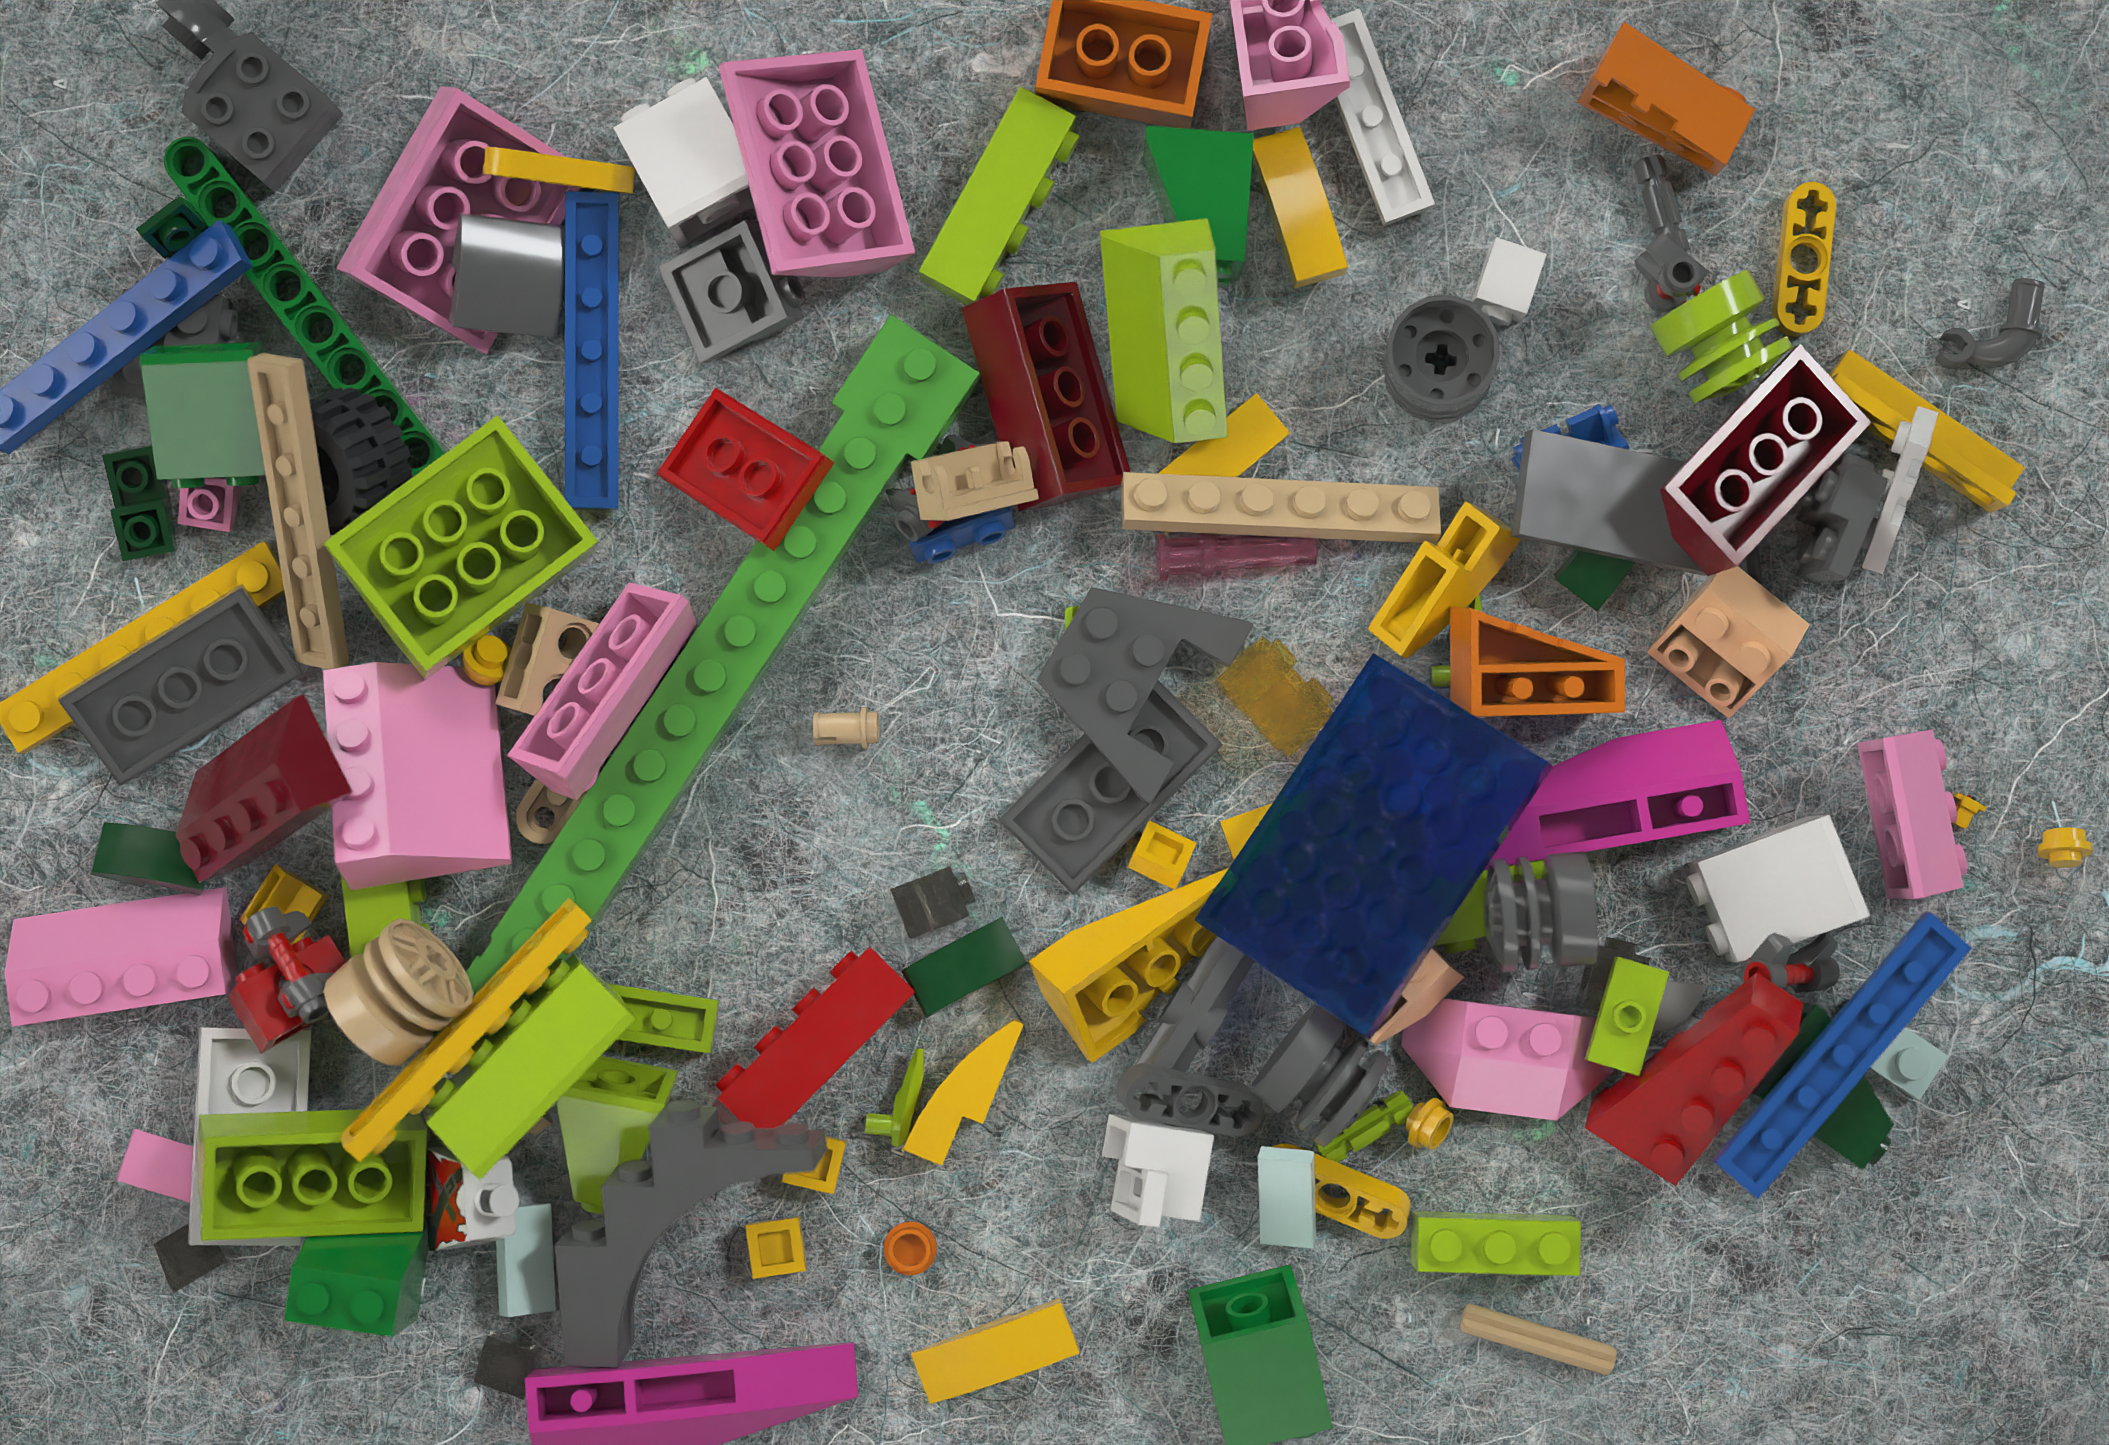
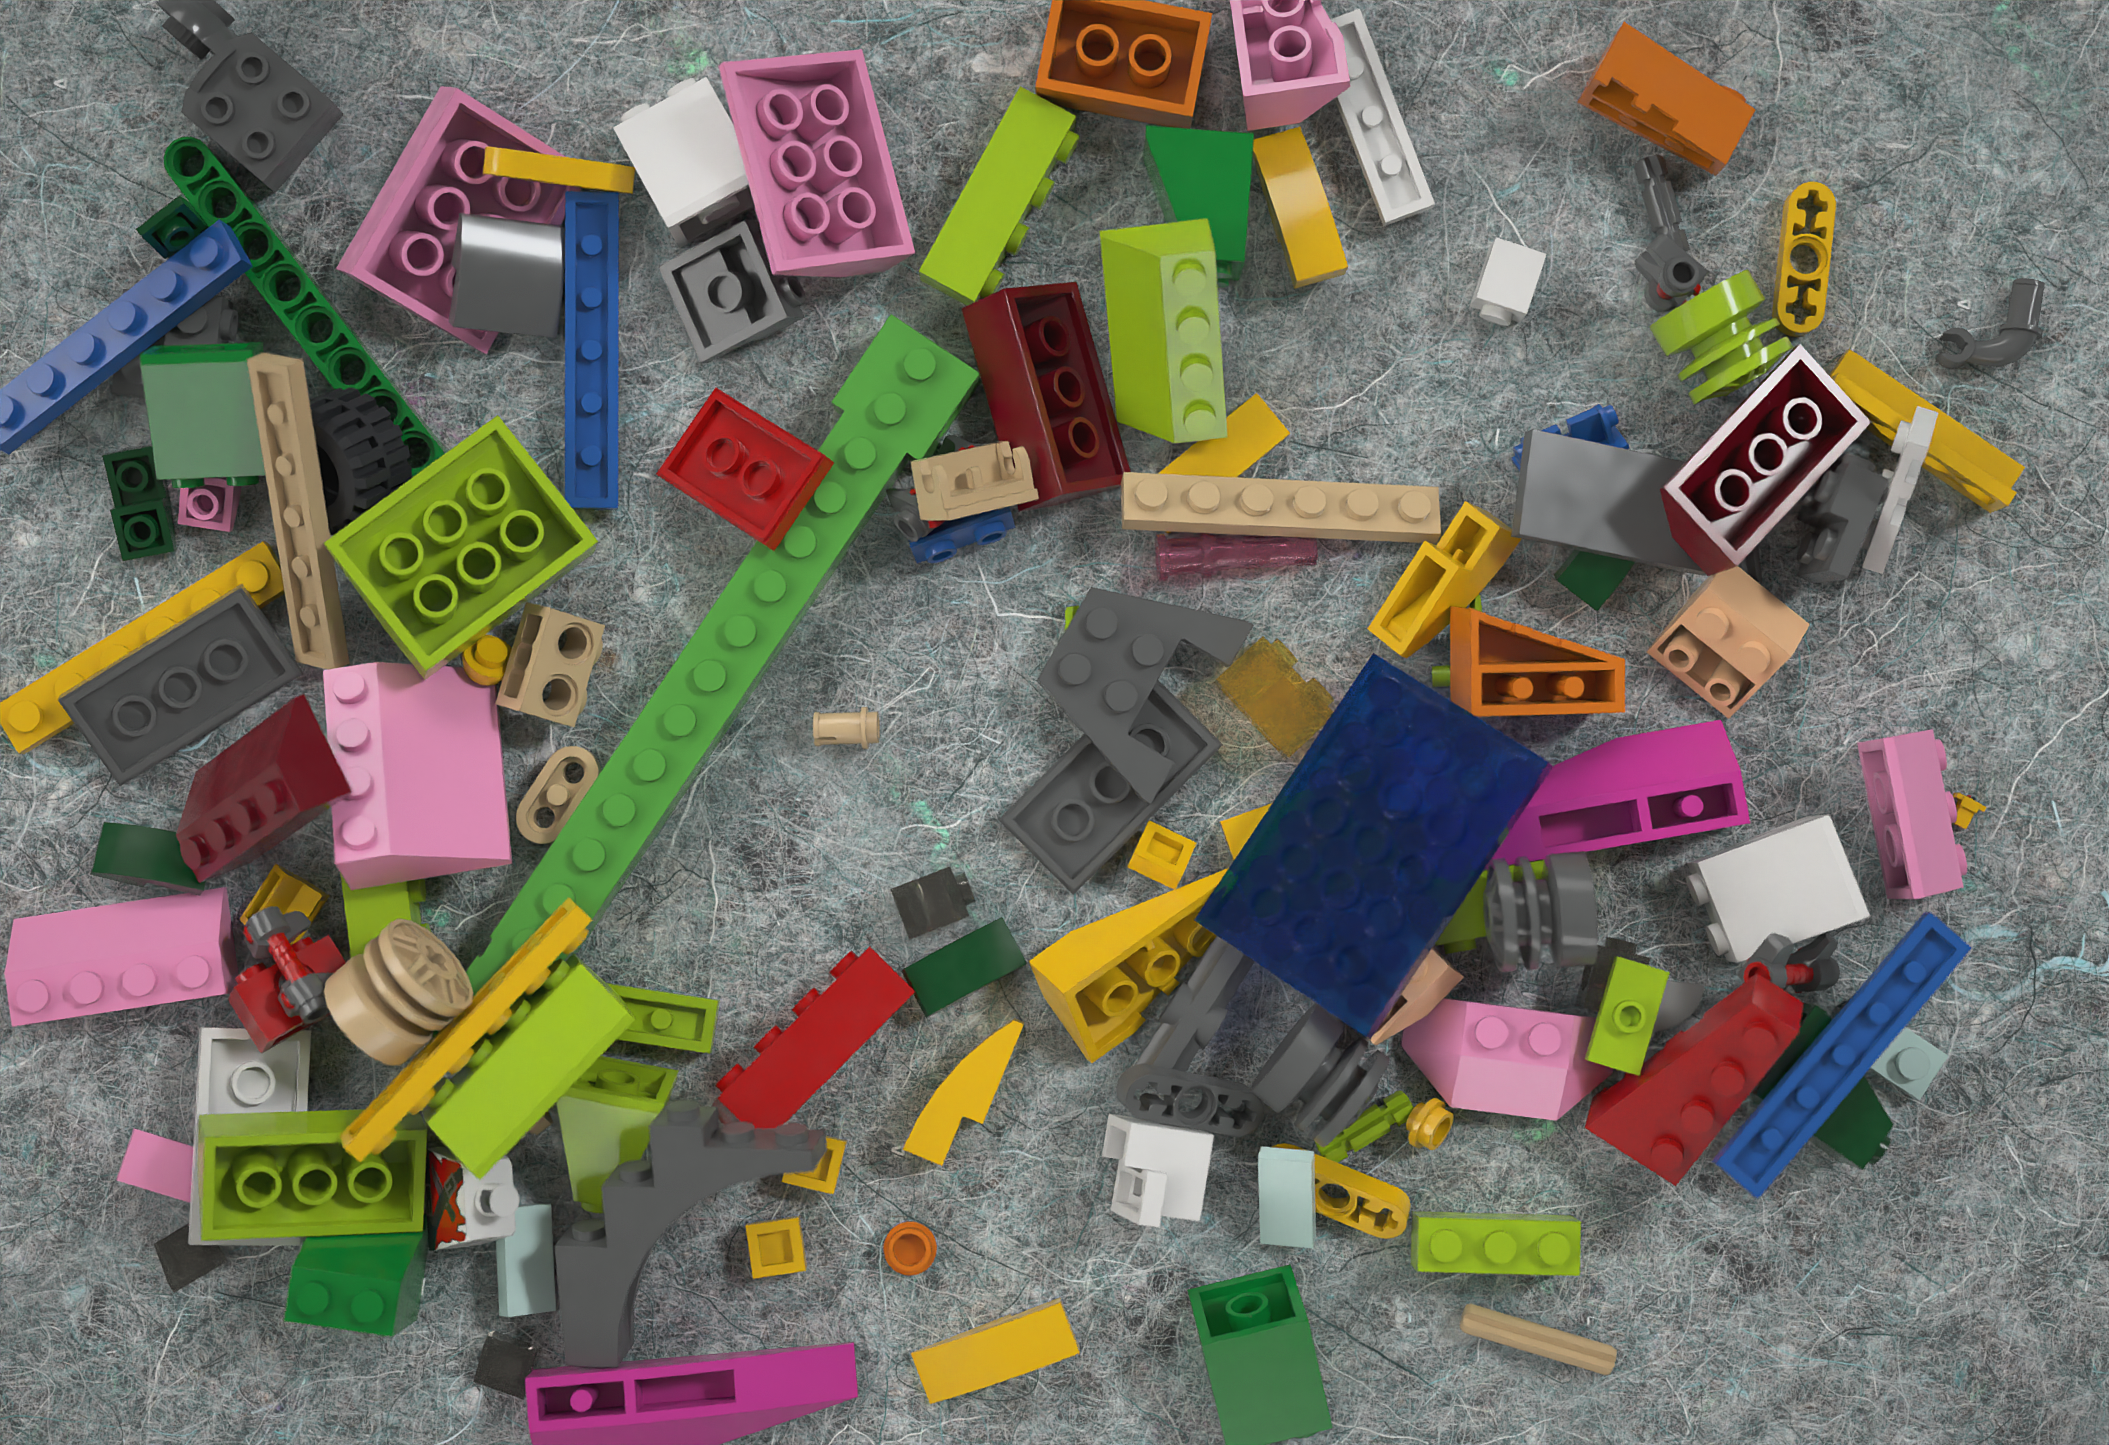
bright pink slope [507,582,698,800] -> none
lime bar [865,1048,924,1148] -> none
dark grey wheel [1384,295,1500,423] -> none
yellow plate [2037,827,2093,868] -> none

